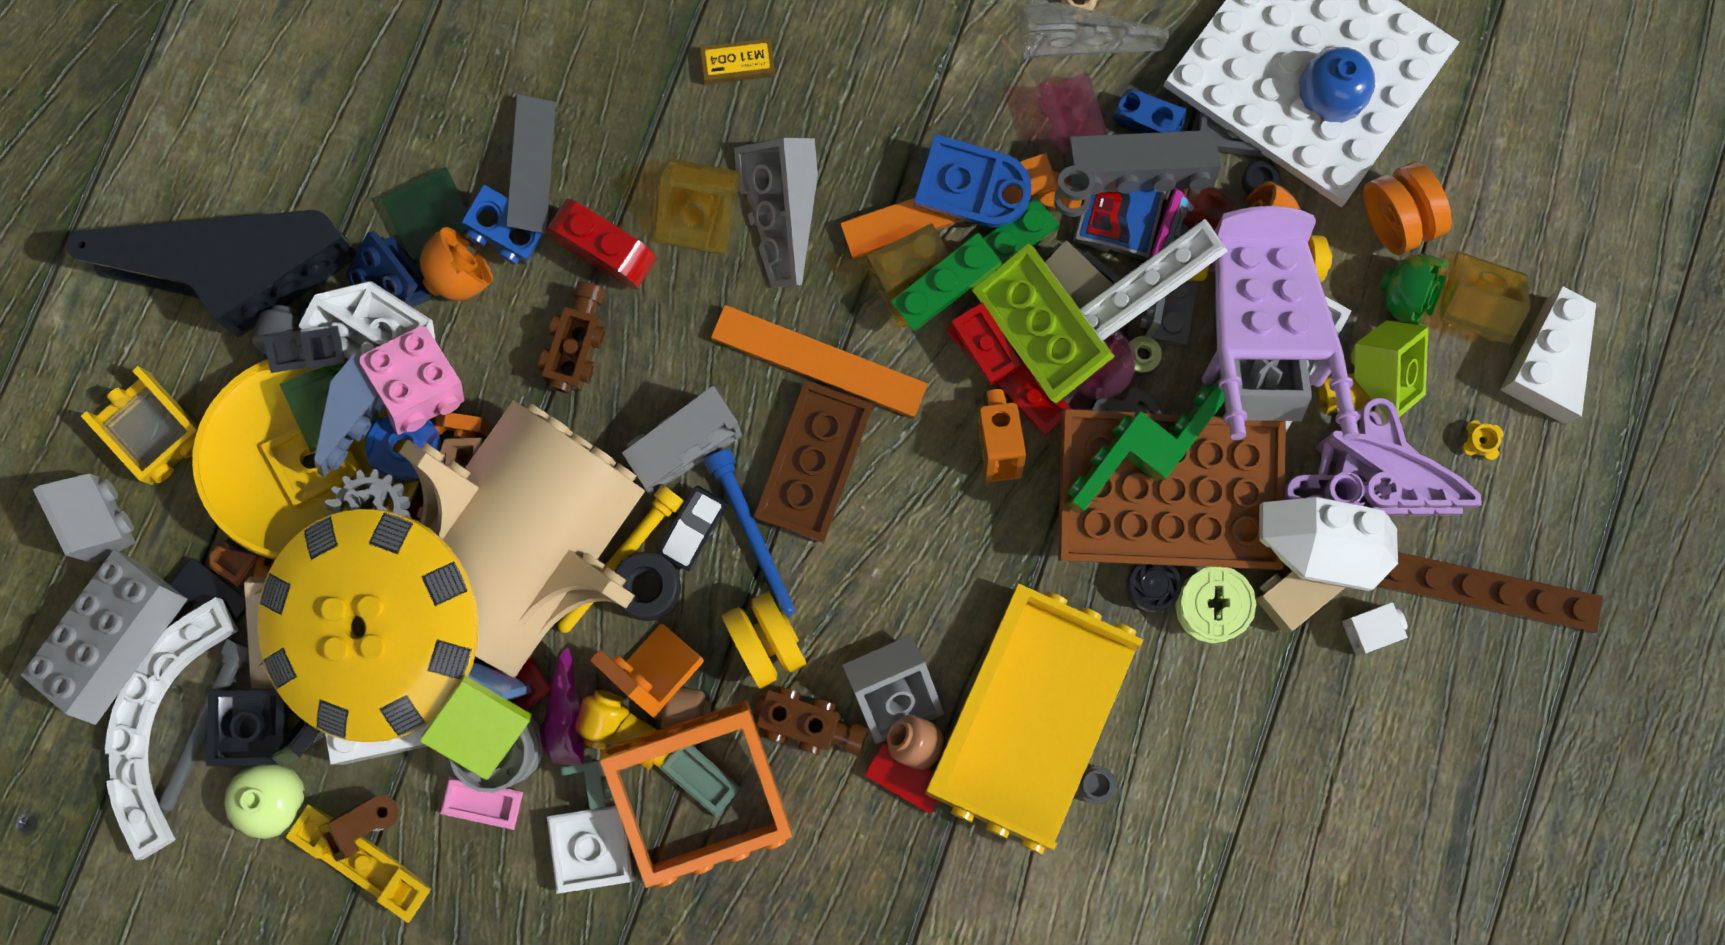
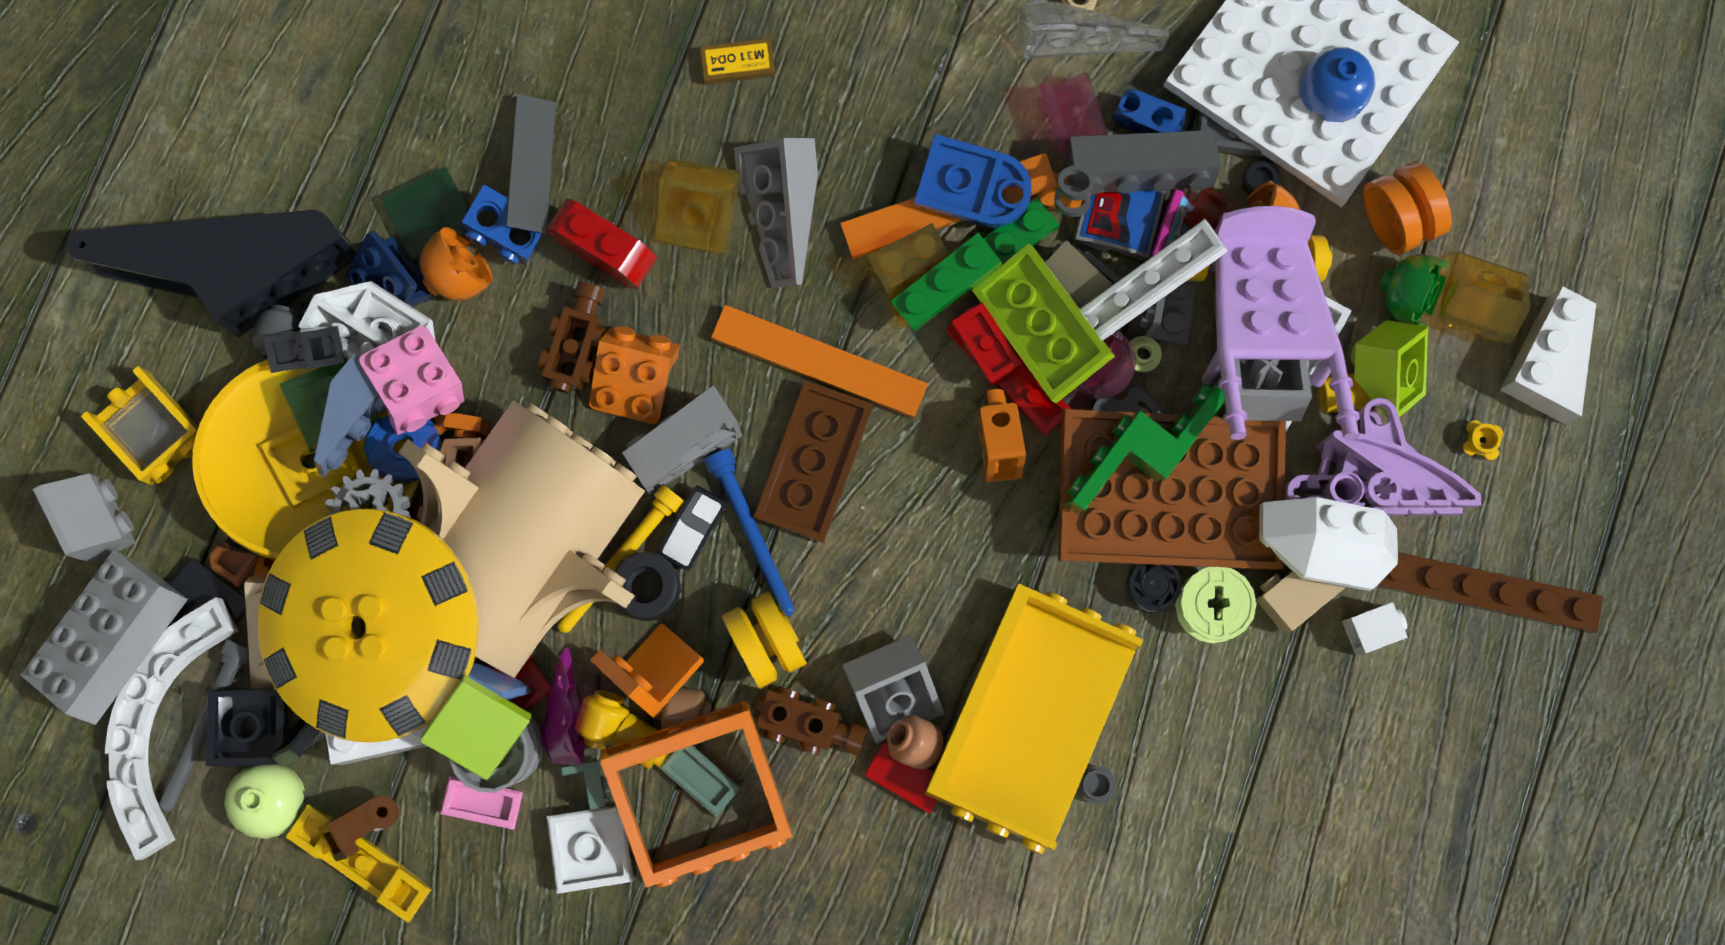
none -> orange bracket [589,326,680,424]

